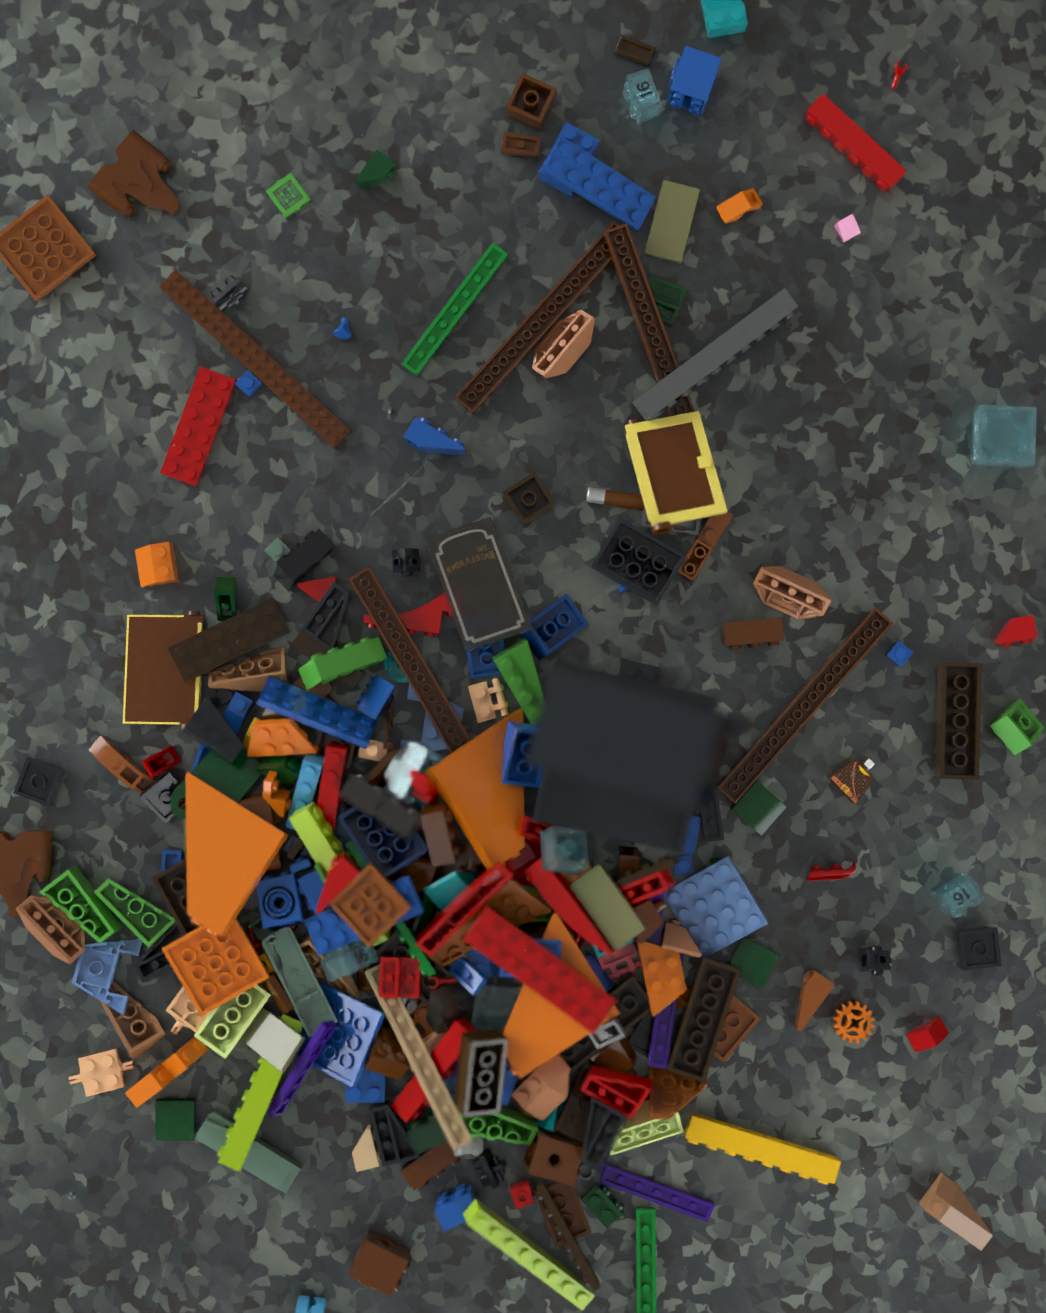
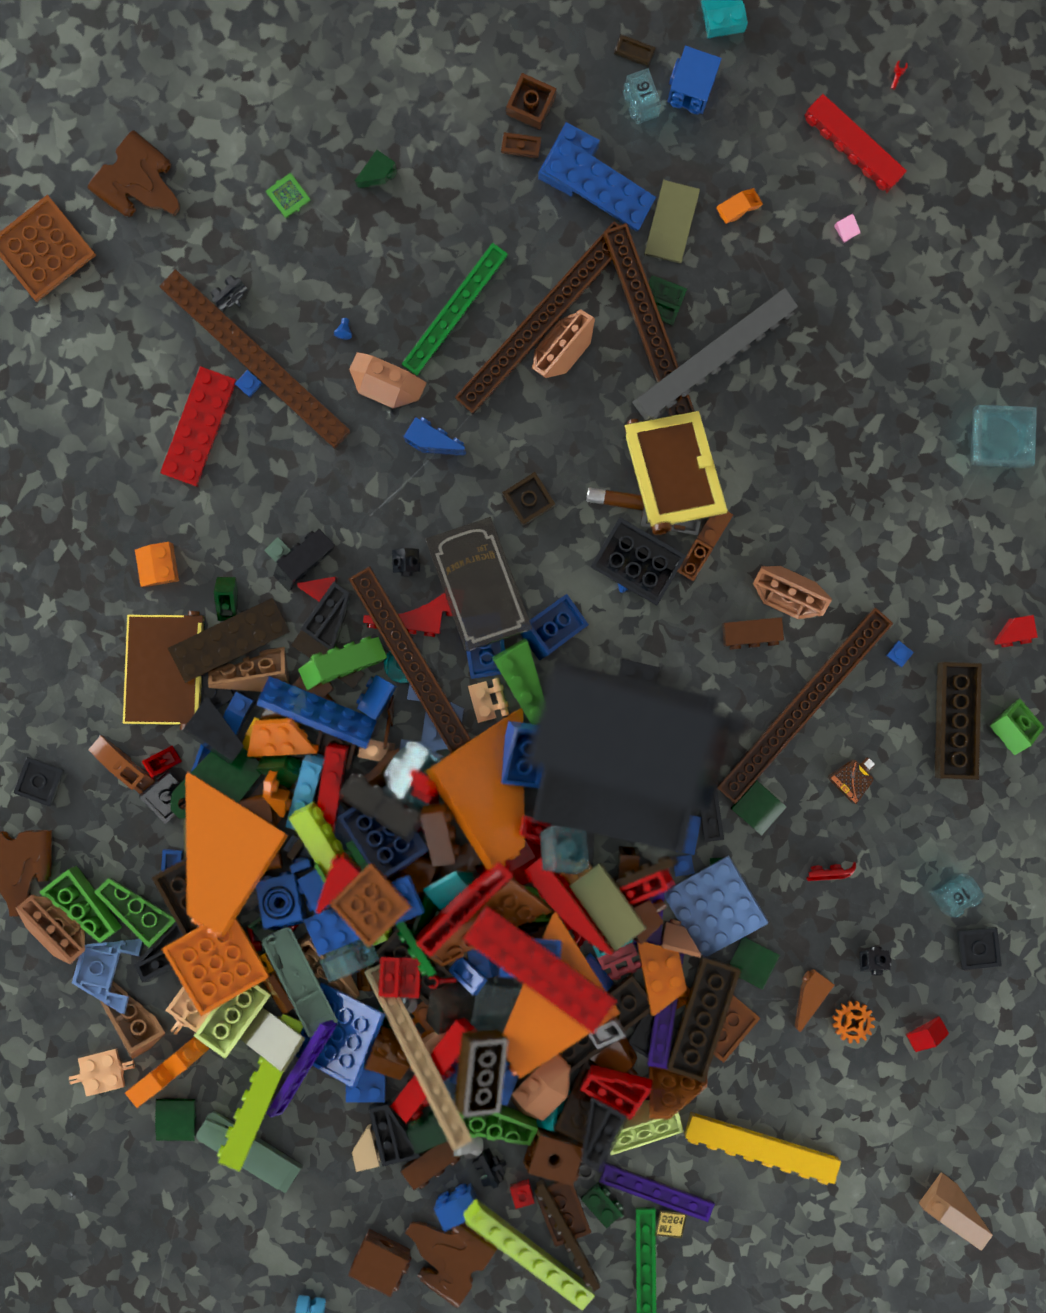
none -> nougat wedge [349,352,427,409]
none -> reddish brown rock [405,1221,498,1308]
none -> clear yellow sticker [655,1211,687,1238]

